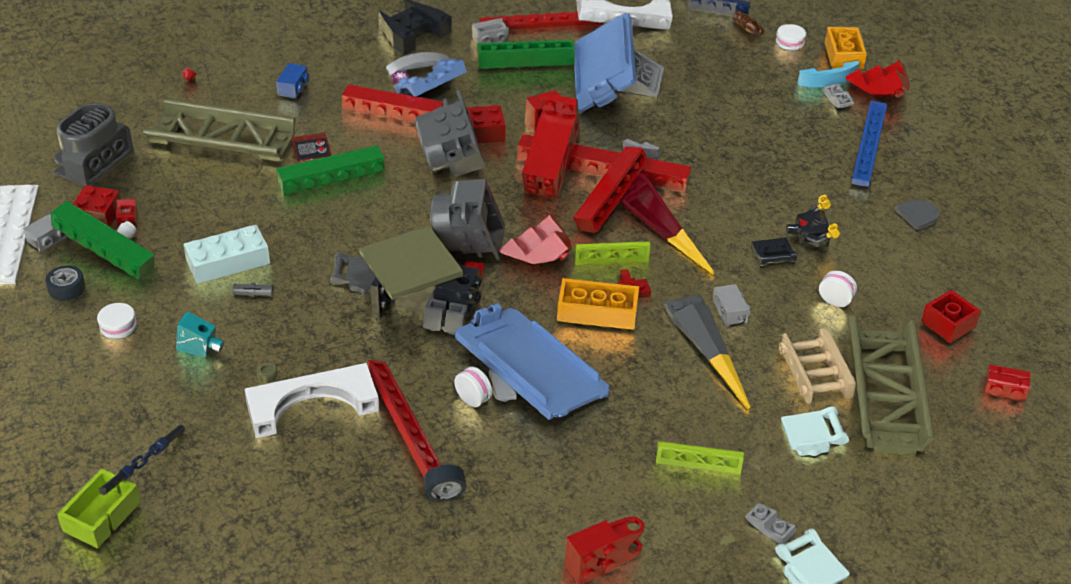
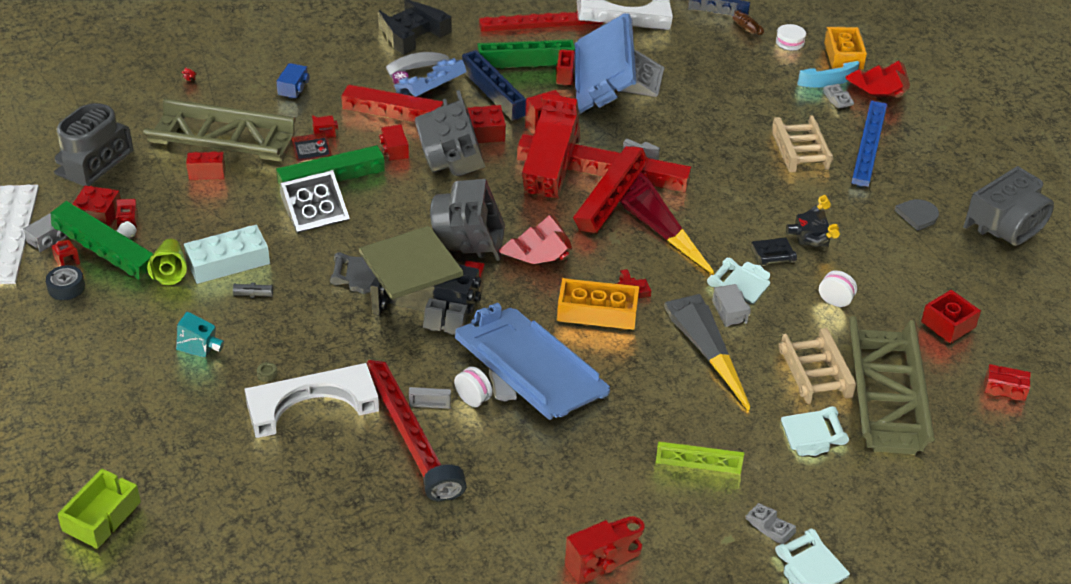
white head [97,303,137,339] -> none
piece [99,425,185,495] -> none
light grey hinge [472,18,508,44] -> none
lime fence [573,242,651,265] -> none
none -> red window [51,240,80,266]
none -> lime cone [147,239,187,285]
none -> red brick [186,151,226,180]
none -> light grey slope [280,171,350,233]
none -> red window [312,115,338,139]
none -> red brick [379,124,409,161]
none -> light grey tile [409,387,451,409]
none -> dark blue brick [462,50,526,120]
none -> red brick [556,50,575,85]
none -> light aqua piece [707,258,770,304]
none -> tan fence [772,115,833,172]
none -> dark grey brick [963,166,1054,246]

